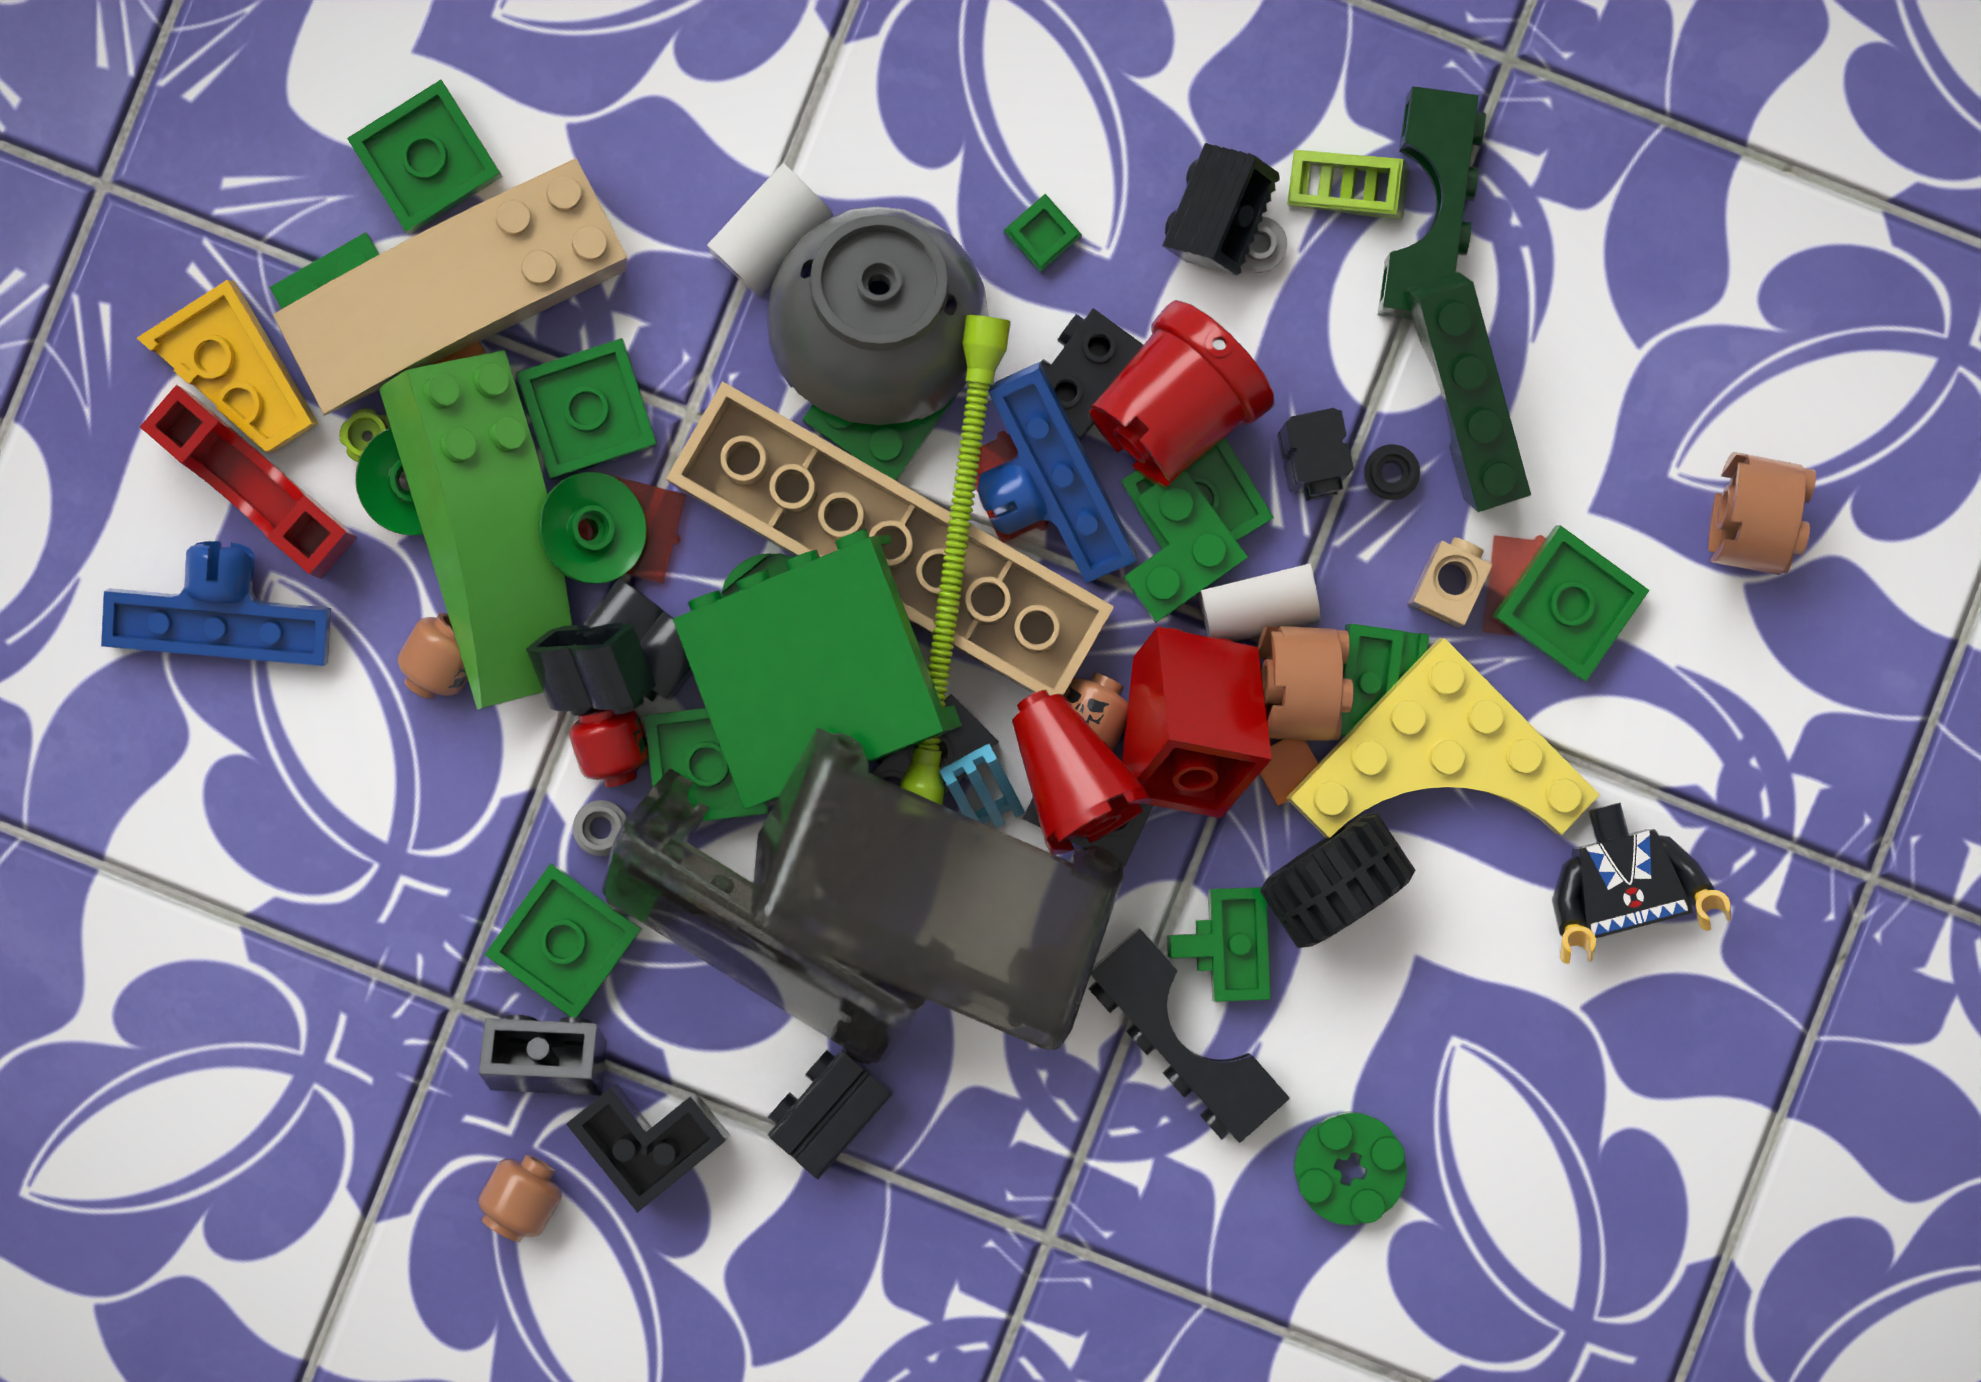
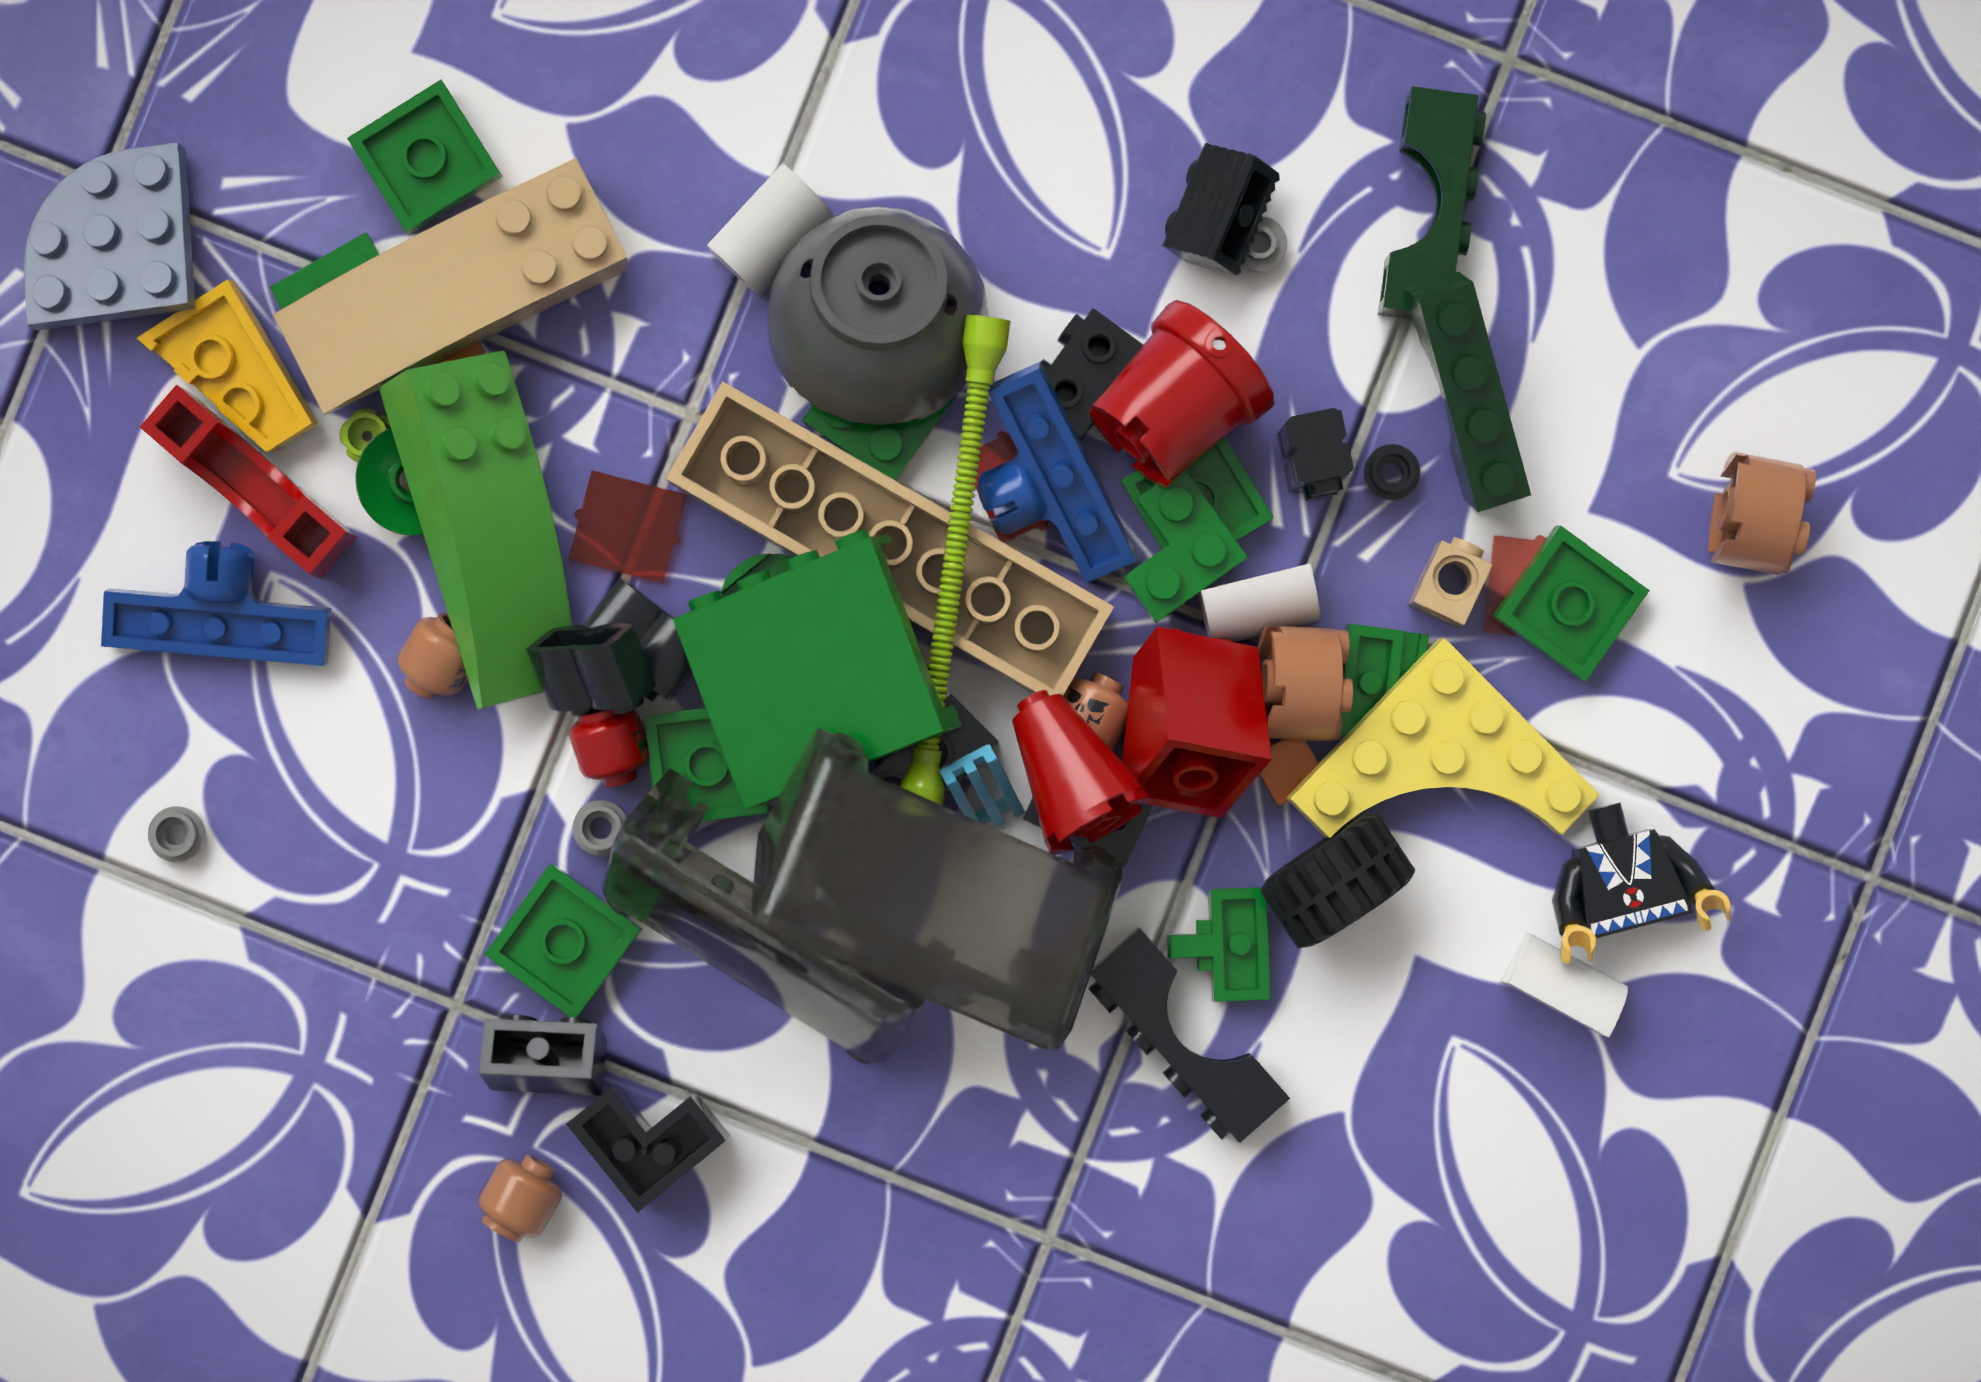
green plate [516,338,658,480] -> none
green dish [538,472,646,584] -> none
black brick [767,1047,894,1179] -> none
green tile [1004,194,1082,274] -> none
lime slope [1287,149,1409,220] -> none
green plate [1293,1111,1407,1225] -> none
none -> plate [24,142,195,331]
none -> light grey plate [148,806,205,862]
none -> white brick [1500,932,1628,1037]

